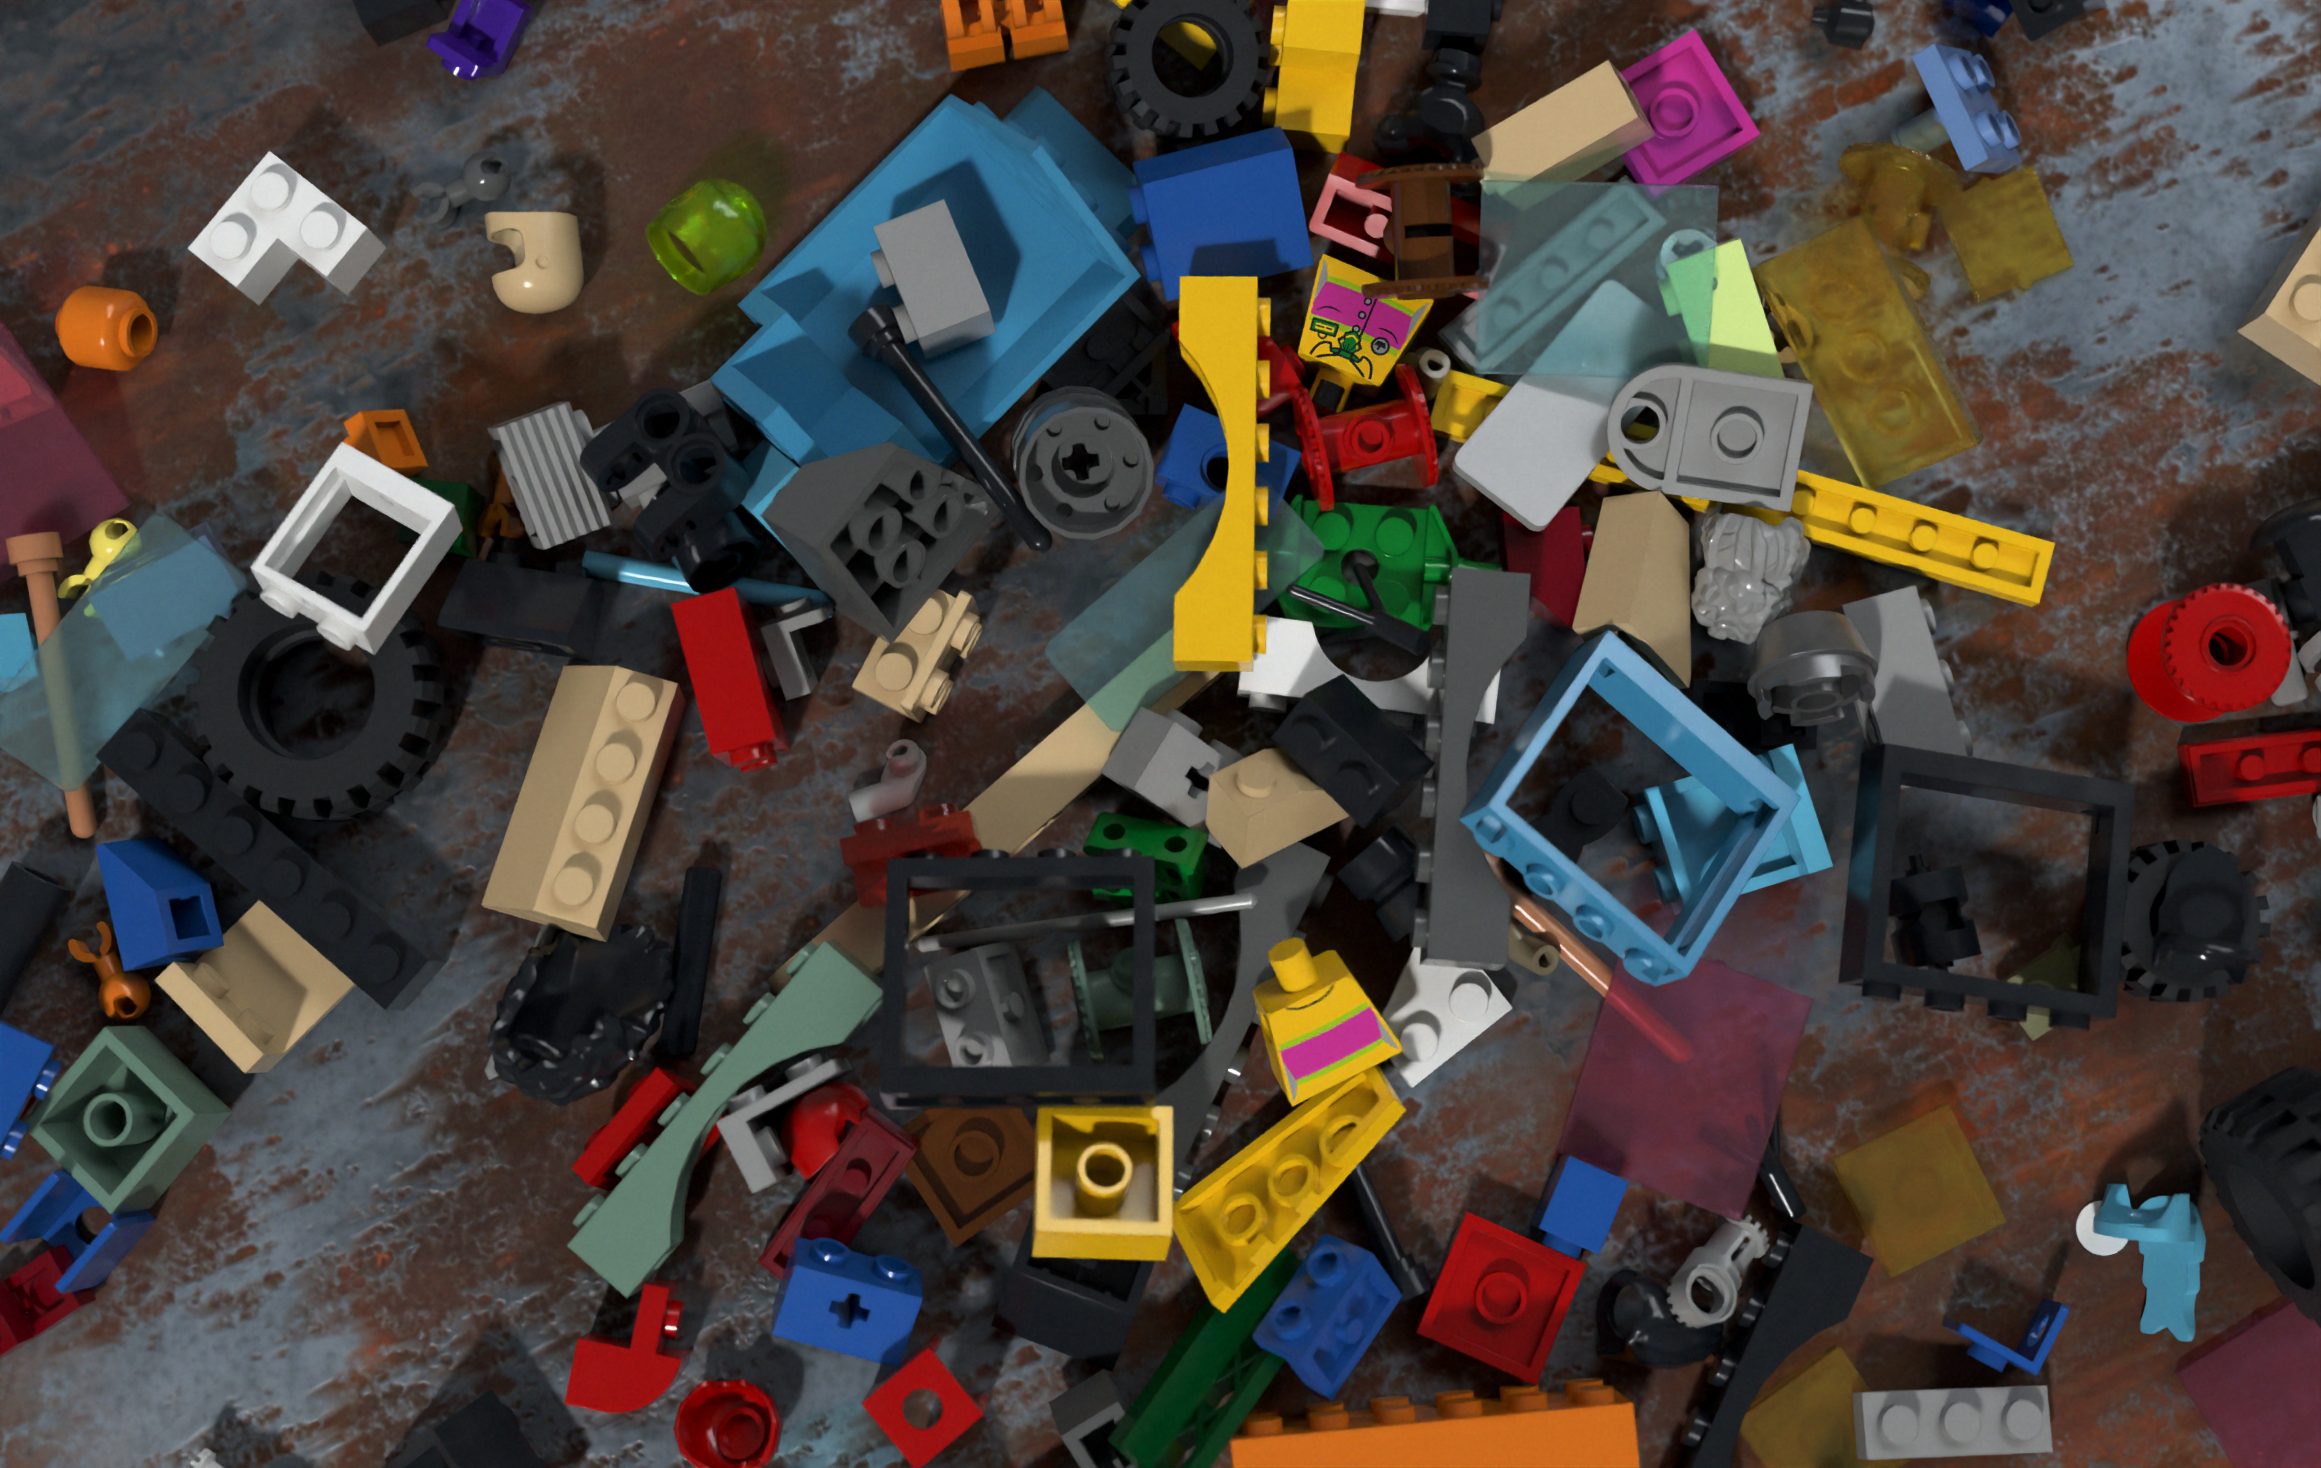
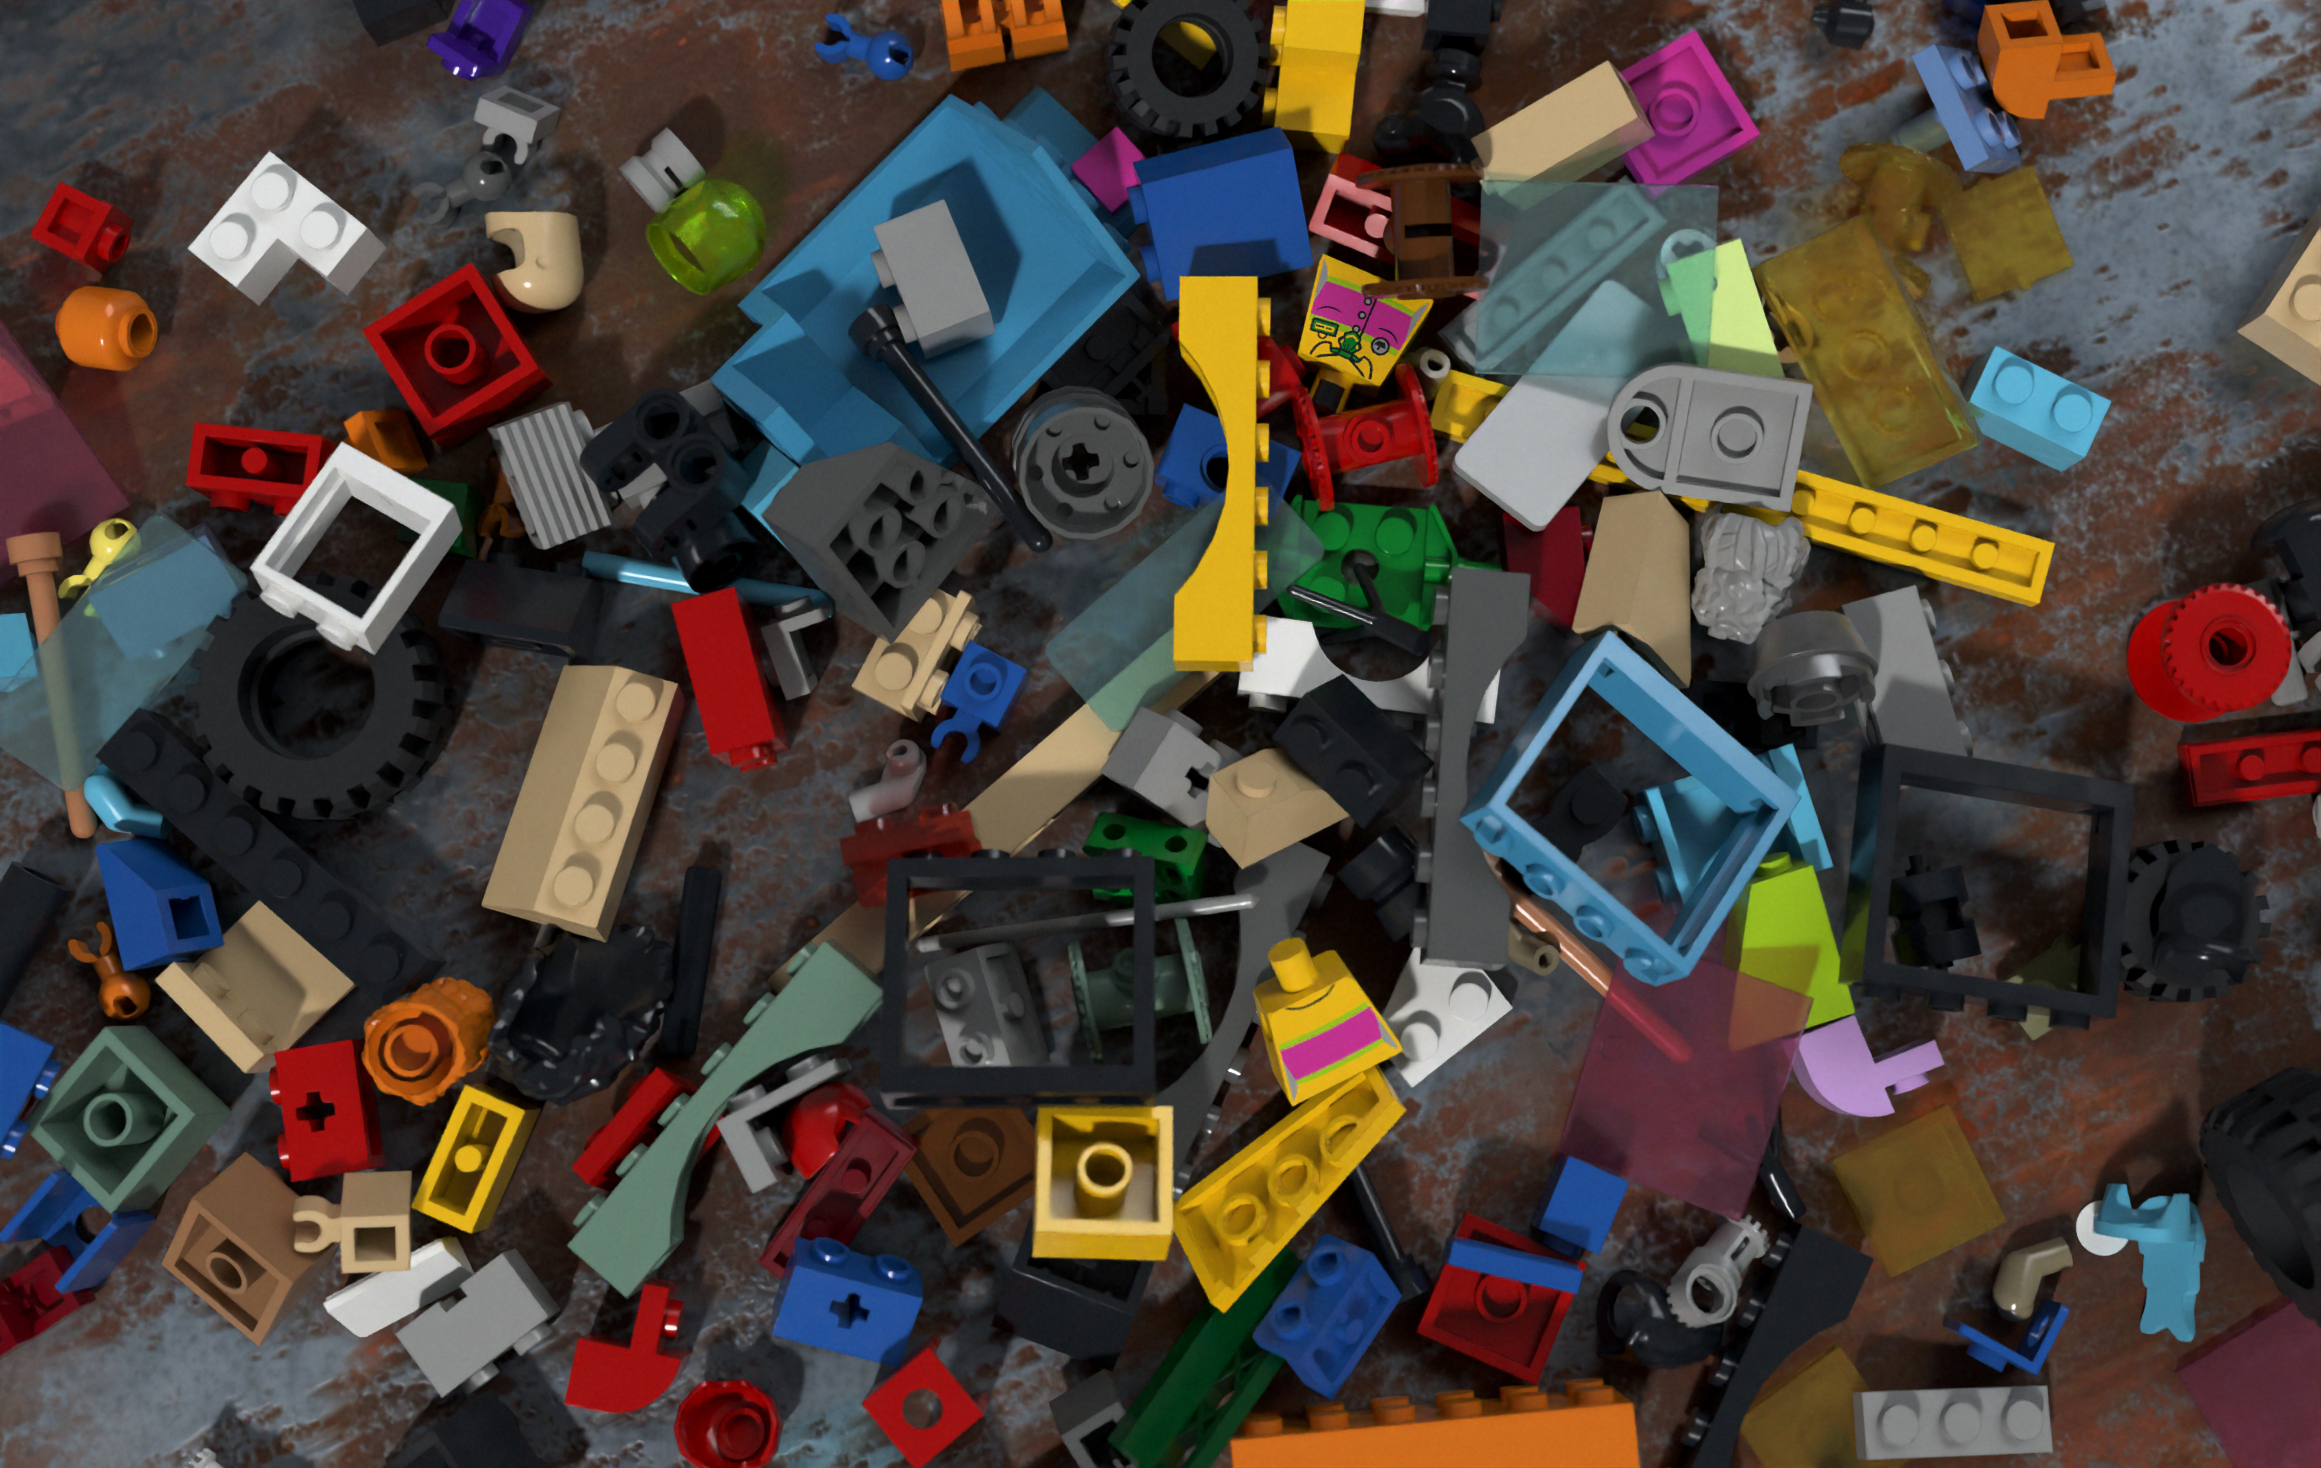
none -> red bracket [29,181,135,276]
none -> medium azure arm [84,764,172,840]
none -> medium nougat slope [161,1152,341,1347]
none -> red brick [186,422,337,518]
none -> red brick [269,1039,386,1182]
none -> tan brick [293,1171,413,1273]
none -> white slope [323,1235,474,1337]
none -> red brick [362,262,554,451]
none -> orange hair [362,977,496,1106]
none -> light grey brick [396,1248,561,1398]
none -> yellow brick [411,1083,541,1233]
none -> light grey tile [473,85,561,165]
none -> light grey wheel [618,128,708,216]
none -> blue arm [814,13,915,81]
none -> blue brick [931,640,1030,766]
none -> dark pink tile [1070,127,1146,218]
none -> blue tile [1442,1235,1583,1294]
none -> lime slope [1713,852,1856,1052]
none -> lavender brick [1781,1015,1945,1117]
none -> medium azure brick [1948,345,2112,472]
none -> orange brick [1977,0,2117,119]
none -> dark tan arm [1992,1236,2073,1322]

